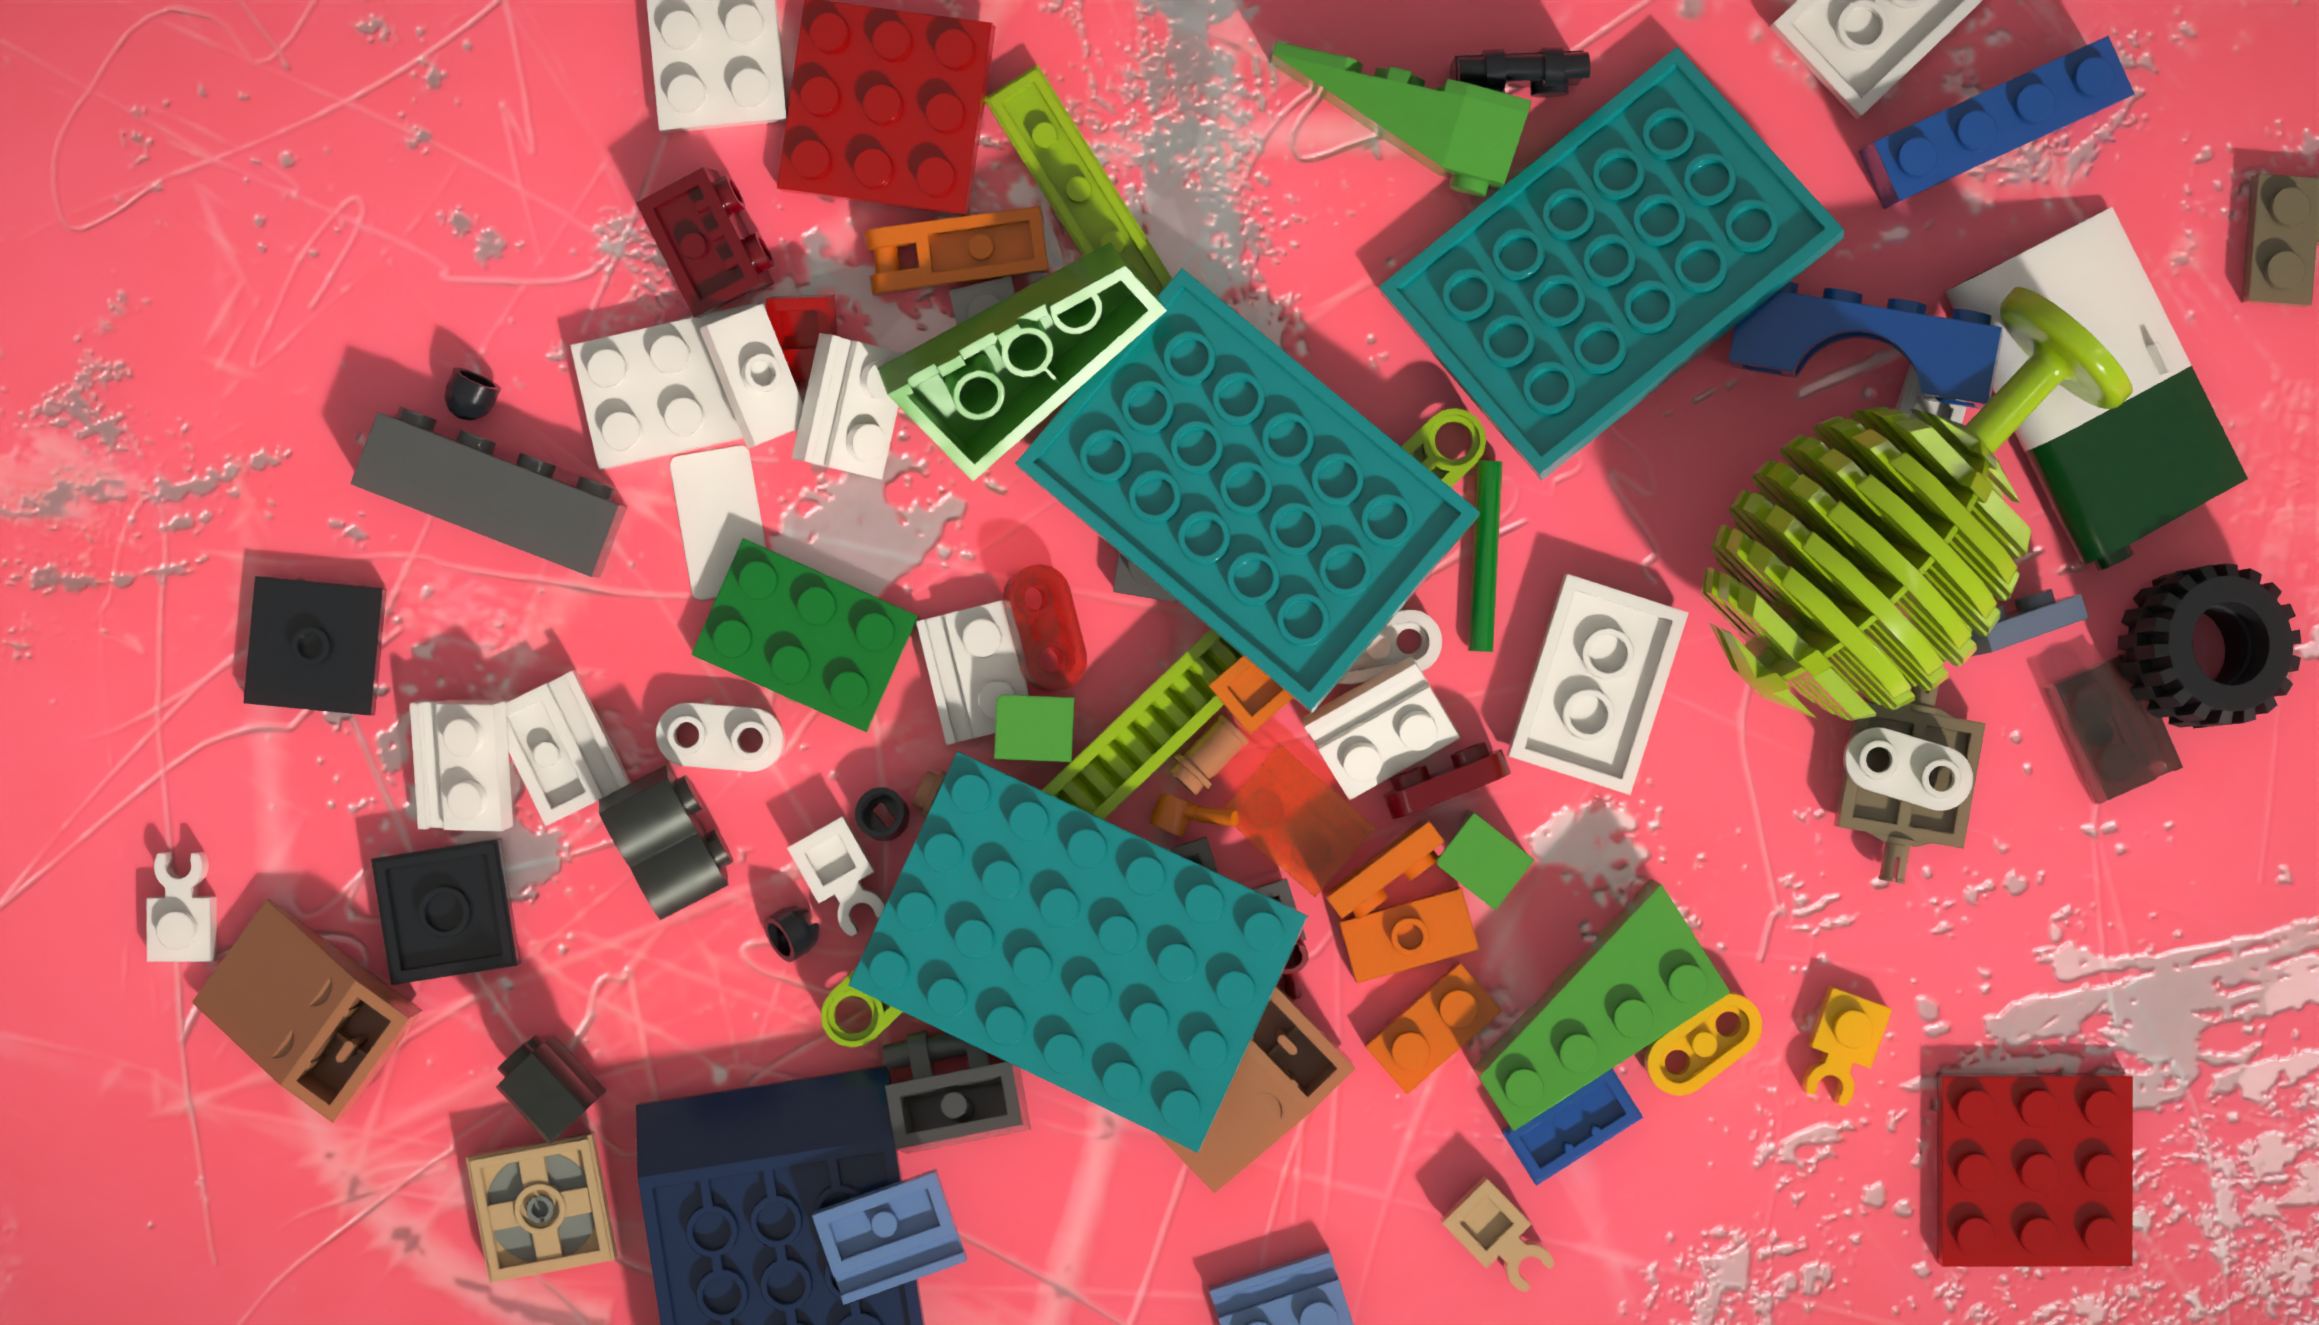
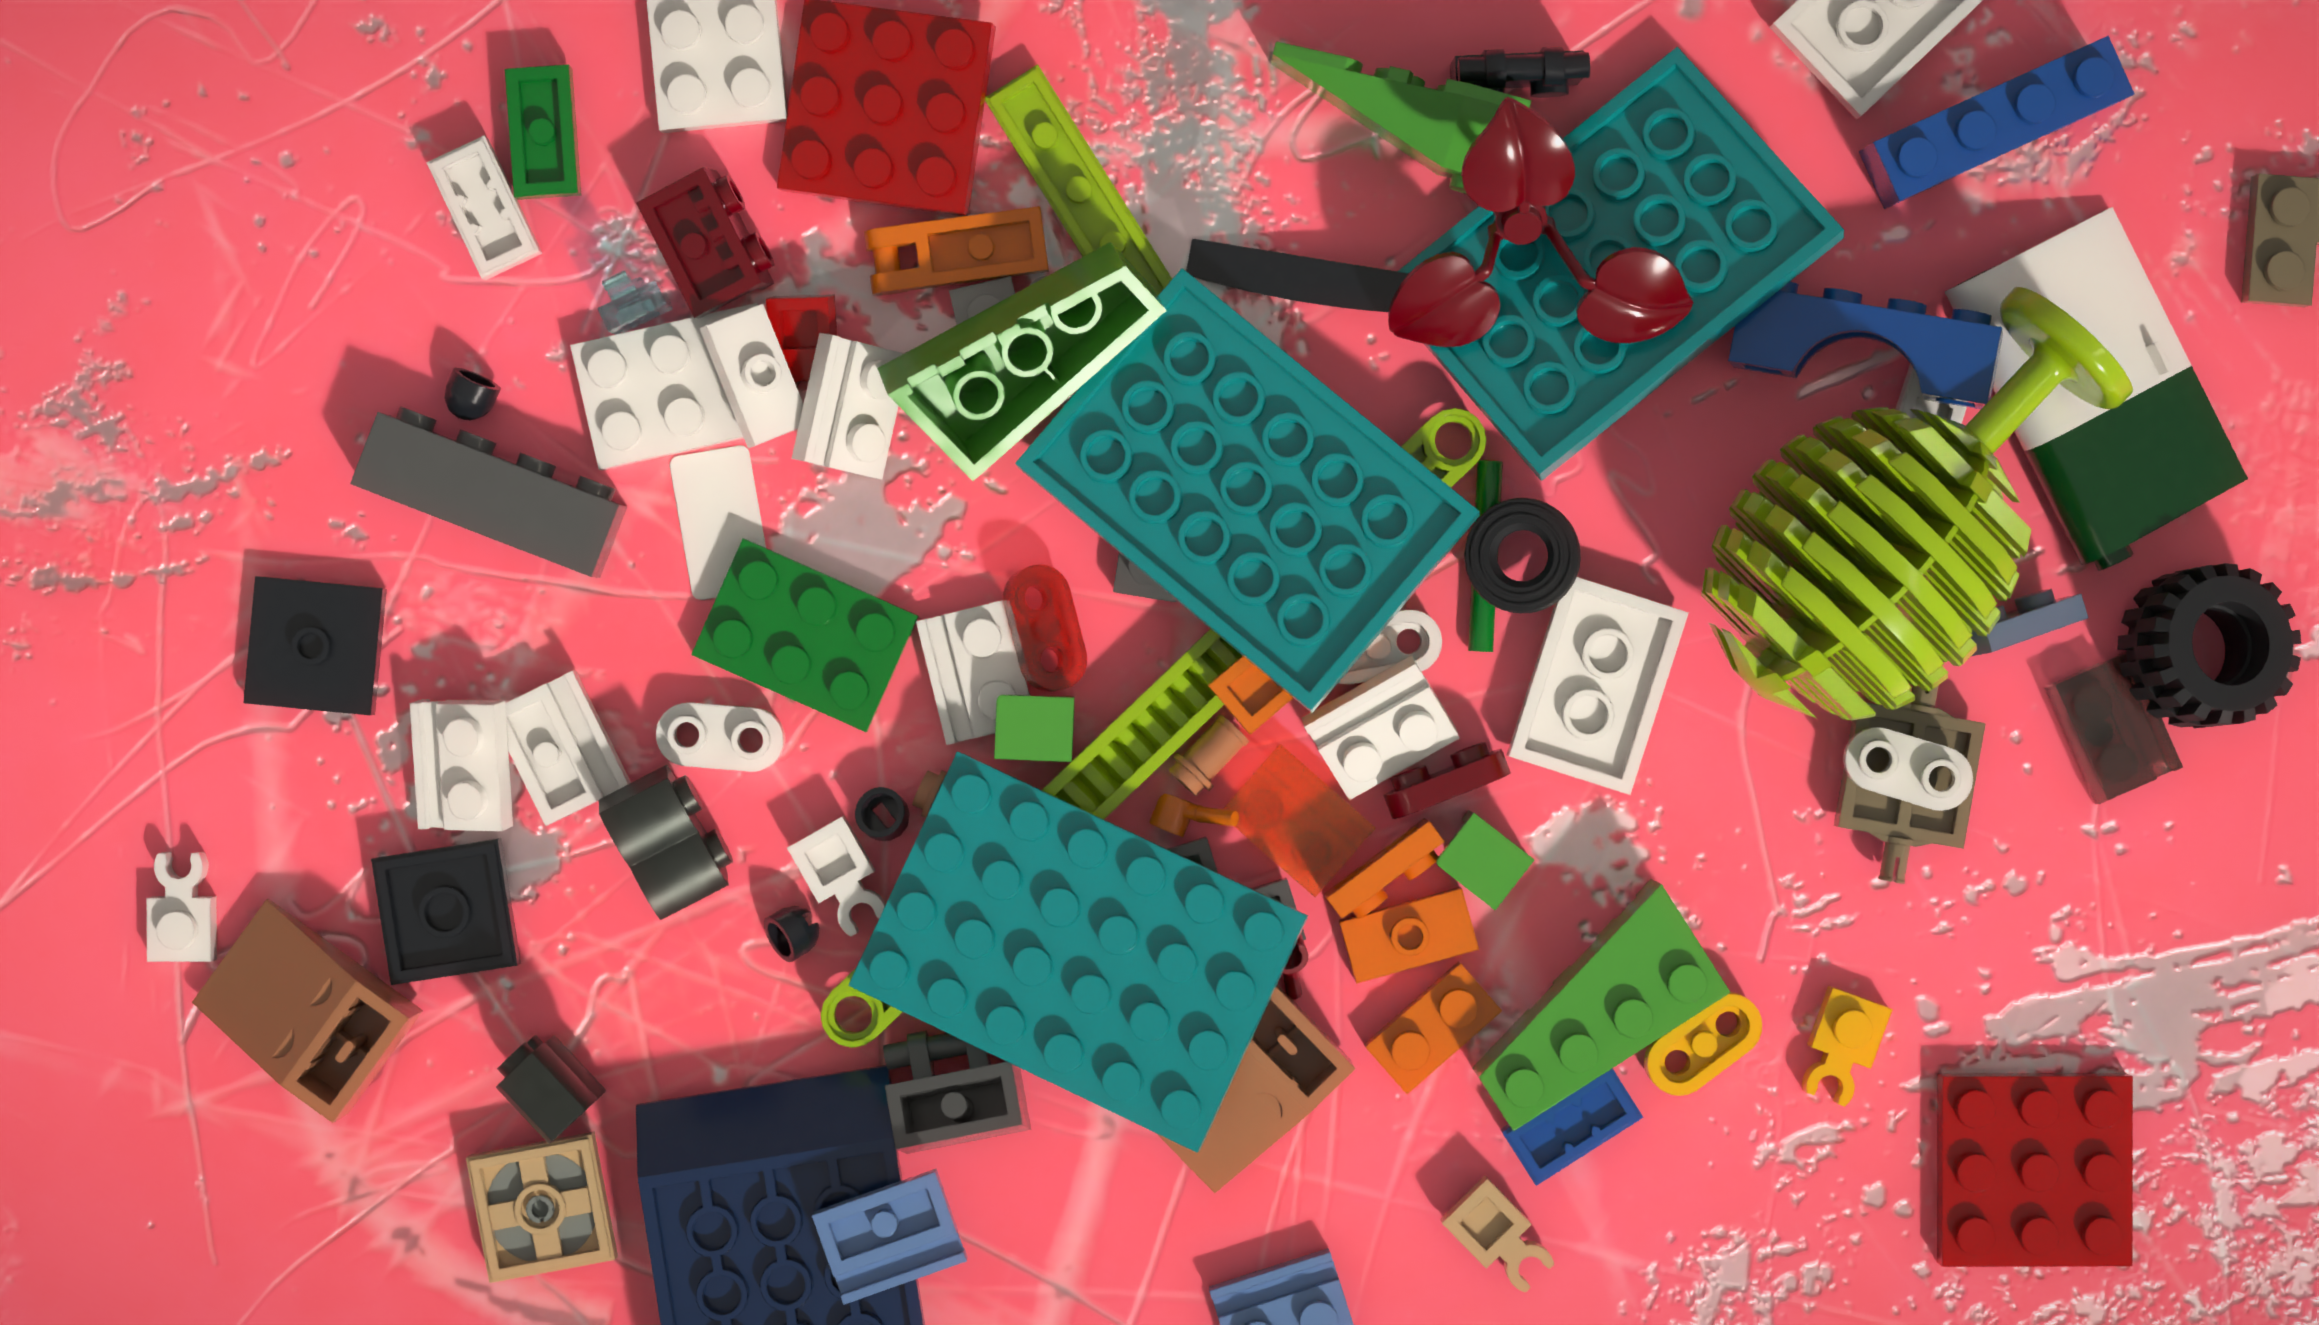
none -> white plate [426,135,543,280]
none -> green plate [505,64,582,200]
none -> clear light blue plate [597,269,674,335]
none -> black sticker [1186,239,1409,312]
none -> dark red plant [1388,97,1694,347]
none -> black tyre [1464,498,1581,613]

